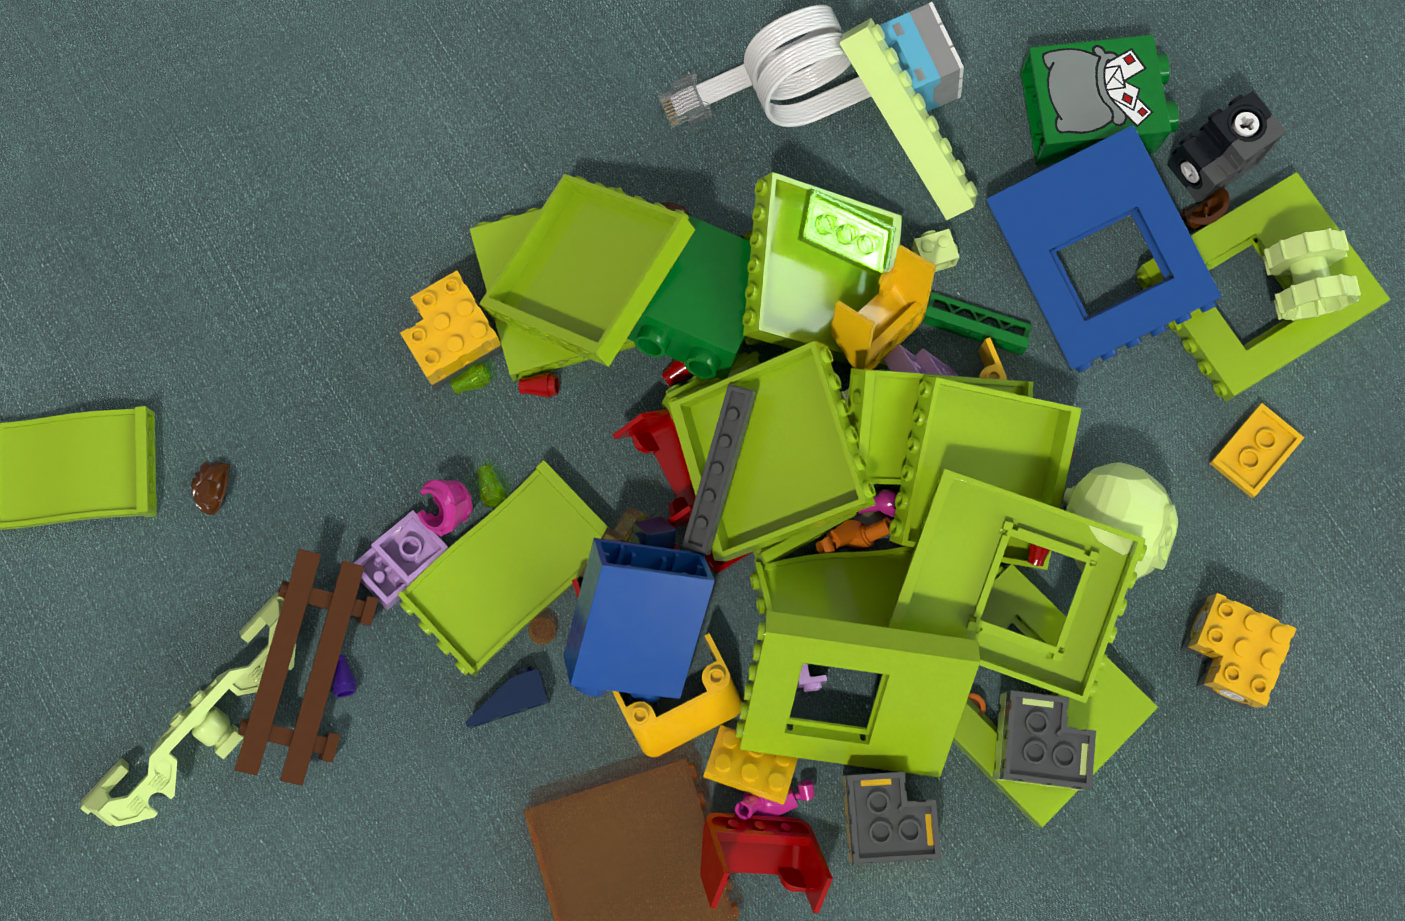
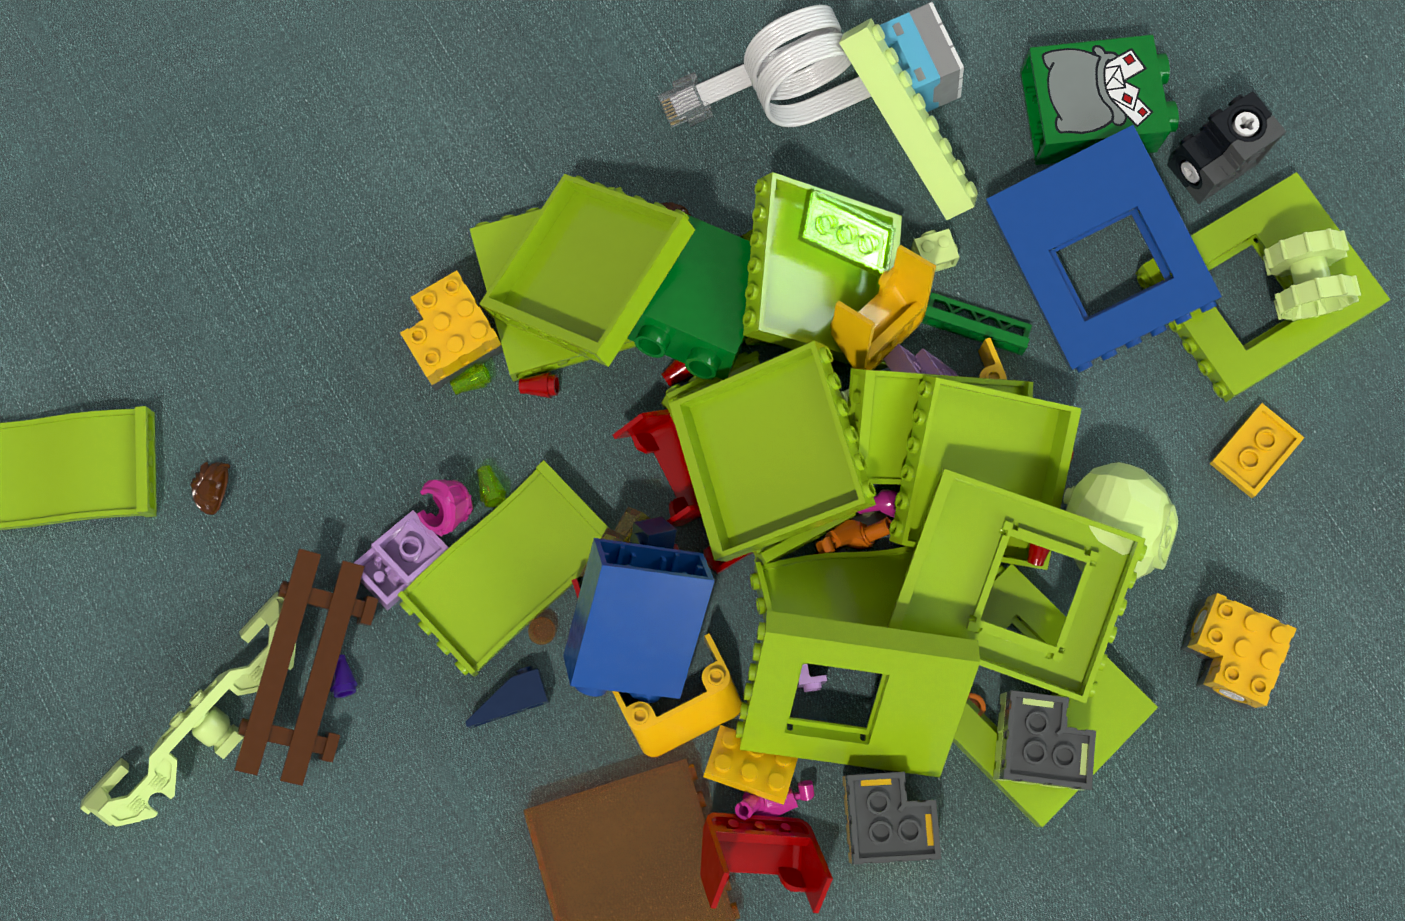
dark grey tile [682,384,757,555] -> none
reddish brown hat [1180,188,1230,229] -> none

